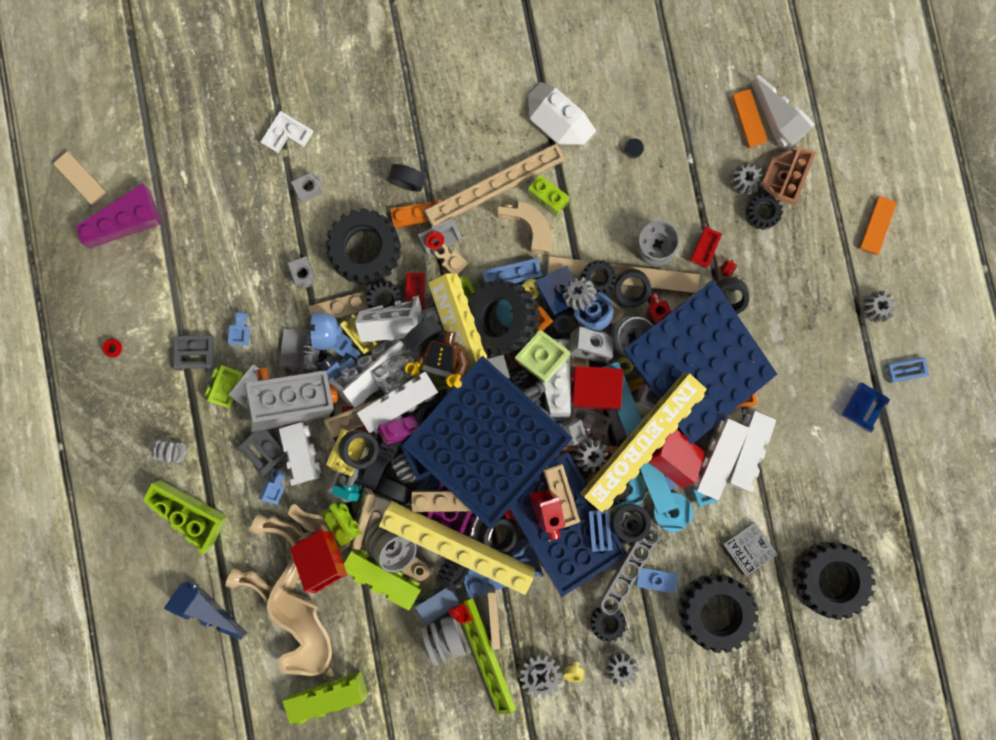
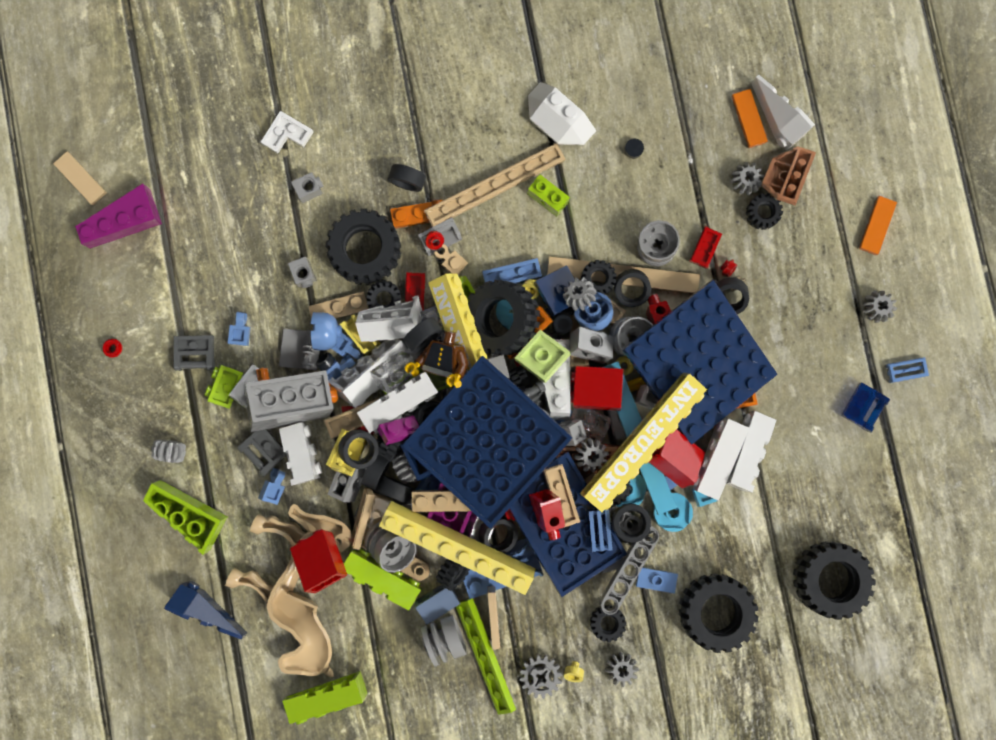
lime bracket [321,500,362,547] -> none
teal plate [331,484,363,501] -> none
red tile [449,603,473,624] -> none
tan arch [498,202,552,255] -> none
light grey tile [723,522,777,577] -> none

